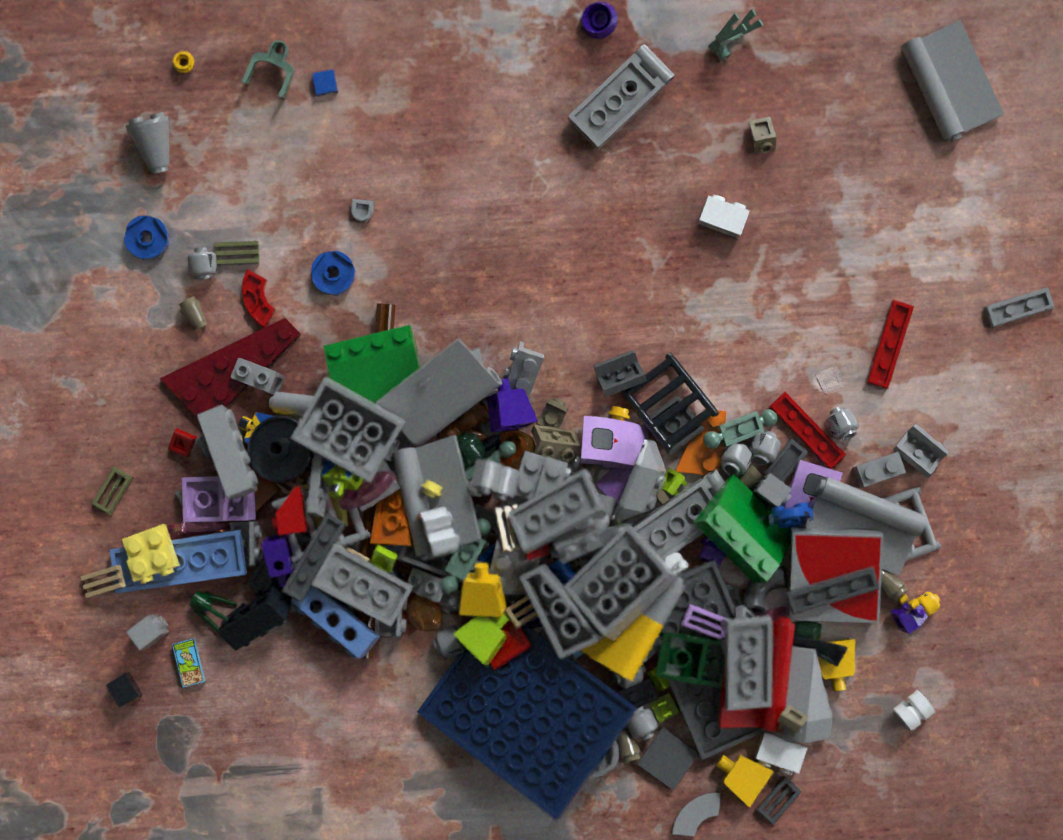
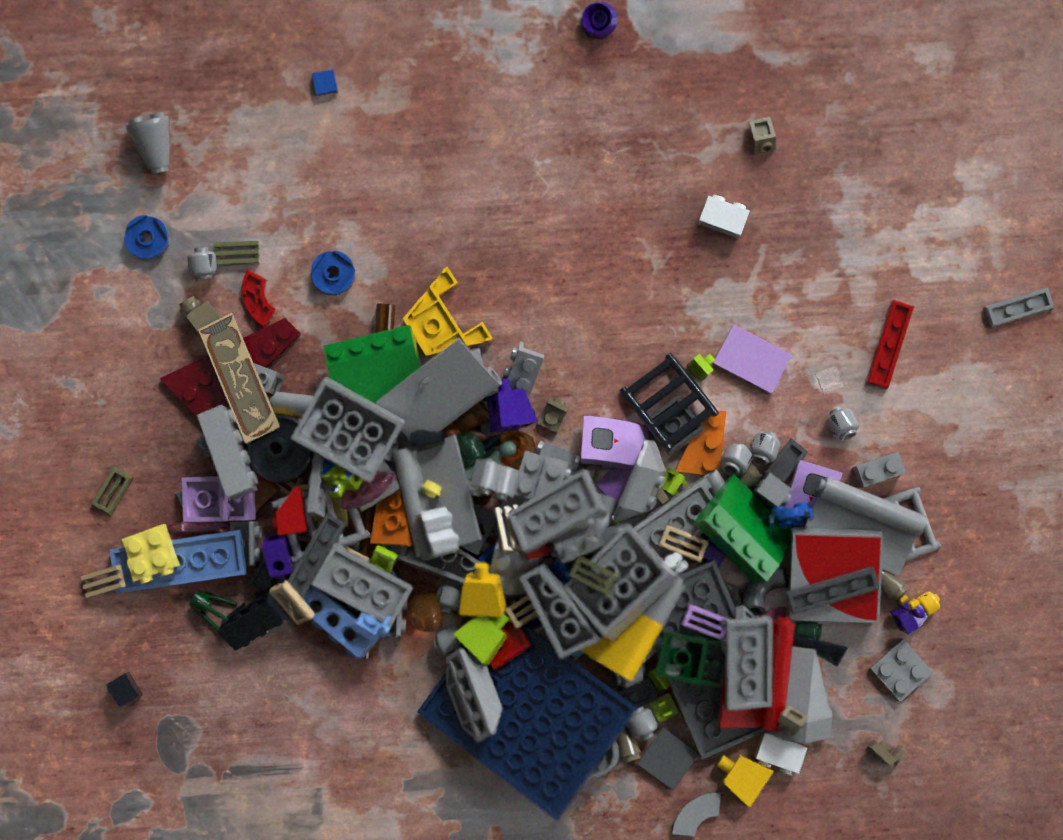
light grey brick [126,614,169,650] -> none
red tile [168,428,197,458] -> none
yellow plate [172,51,195,73] -> none
tile [172,638,205,687] -> none
sand green piece [242,40,295,100] -> none
light grey tile [351,199,375,223] -> none
light grey bracket [407,568,443,602] -> none
sand green plate [440,518,491,595] -> none
dark tan bracket [531,425,581,463] -> none
light grey hinge [568,44,675,151] -> none
dark grey bracket [593,350,647,397] -> none
yellow plate [608,406,630,421] -> none
sand green plate [703,409,778,449] -> none
sand green piece [708,9,764,62] -> none
dark grey tile [755,776,802,825] -> none
red tile [769,392,846,469] -> none
yellow torso [817,638,855,691] -> none
white wheel [892,690,936,732] -> none
light grey bracket [893,424,949,478] -> none
light grey door [901,20,1004,143] -> none
none -> dark tan panel [187,300,222,334]
none -> sticker [198,313,280,444]
none -> tan tile [269,581,315,624]
none -> medium blue bracket [352,612,391,643]
none -> yellow wing [403,267,493,357]
none -> black cone [410,429,445,452]
none -> light grey wedge [446,648,502,742]
none -> olive tile [569,556,619,596]
none -> tan tile [658,525,709,562]
none -> lime tile [686,354,715,382]
none -> lavender tile [713,324,792,394]
none -> dark tan bracket [868,739,906,766]
none -> light grey plate [869,639,933,702]

